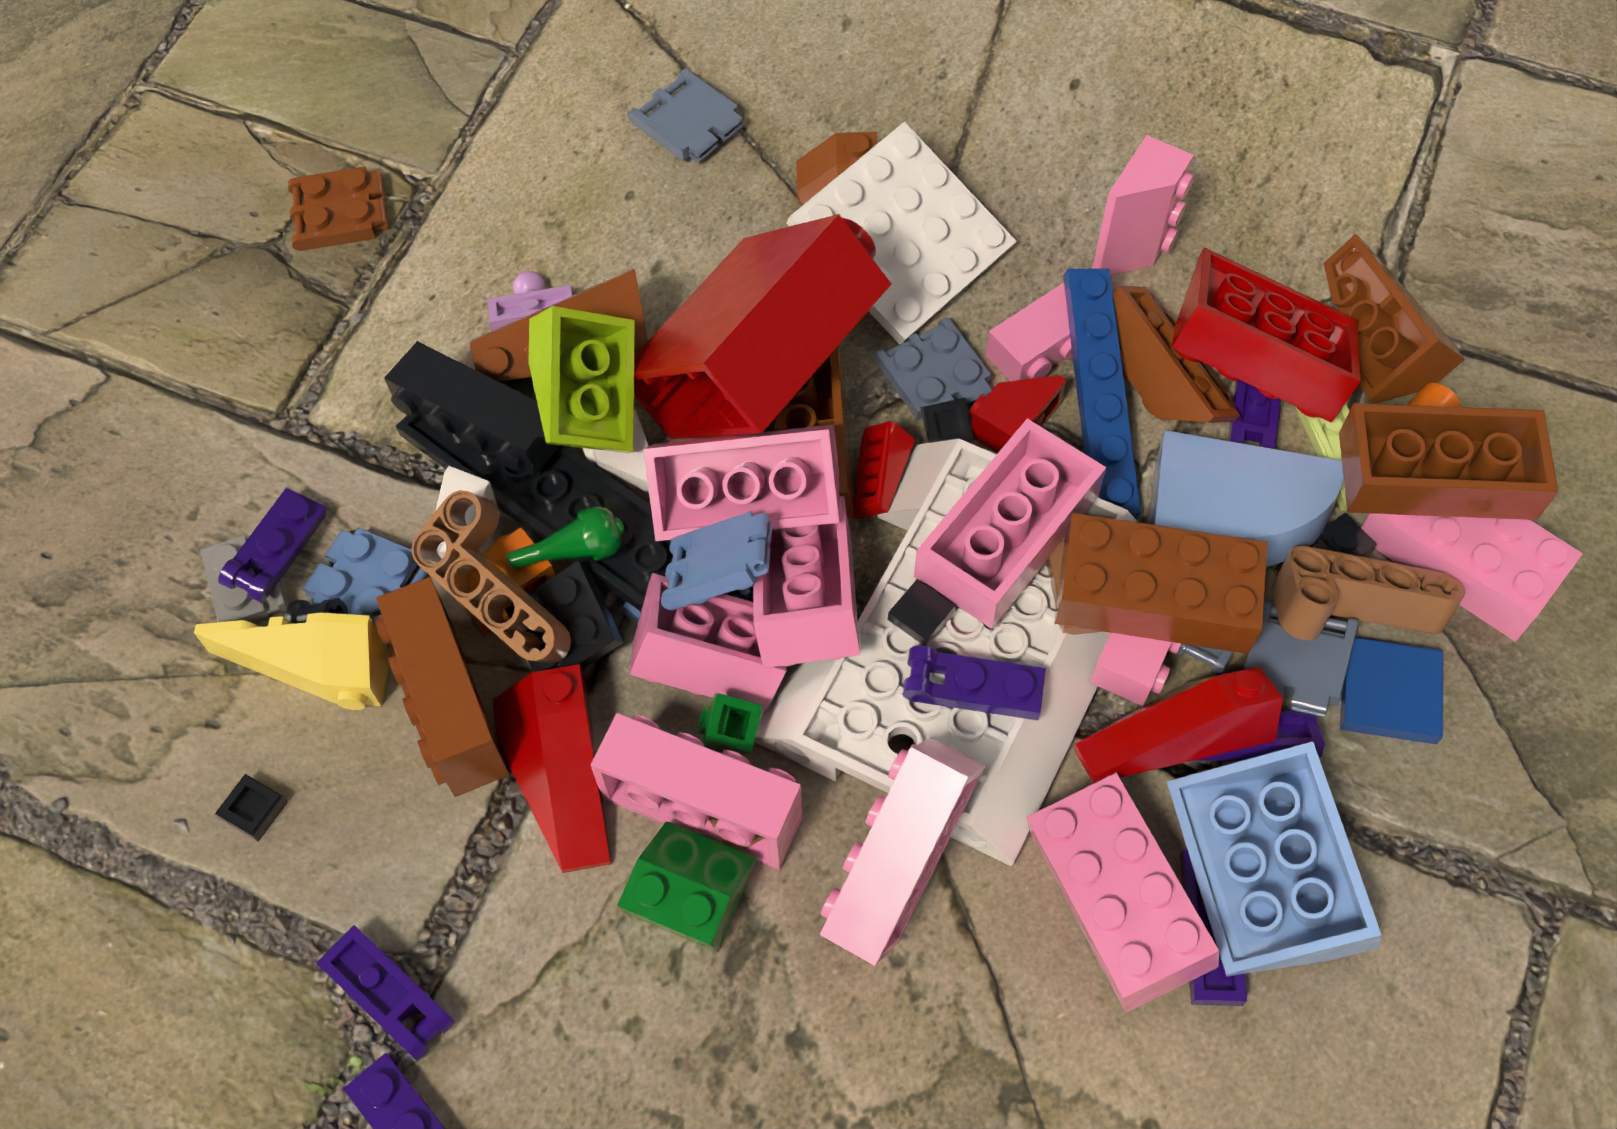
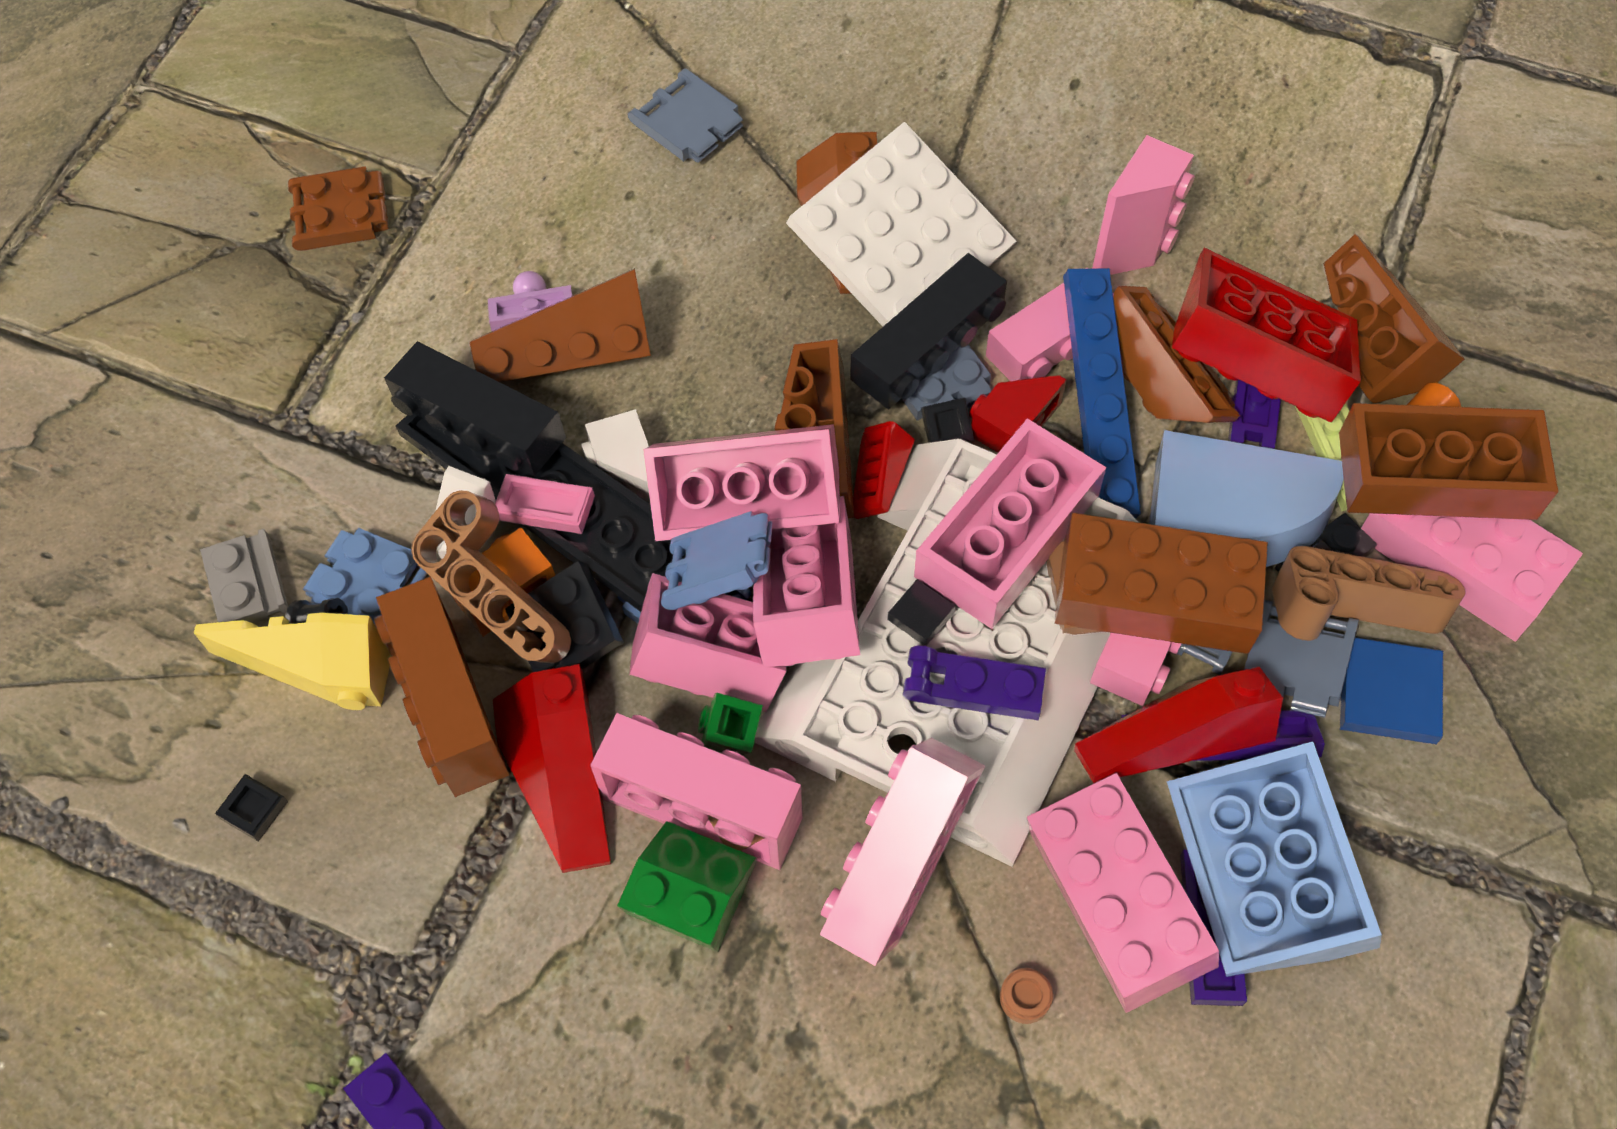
dark purple plate [218,488,326,603] -> none
dark purple plate [316,925,455,1062] -> none
green piece [506,506,624,570] -> none
lime slope [528,306,635,454] -> none
red brick [634,214,891,439] -> none
none -> bright pink tile [495,474,595,534]
none -> black brick [850,253,1007,410]
none -> nougat tile [1000,968,1053,1024]

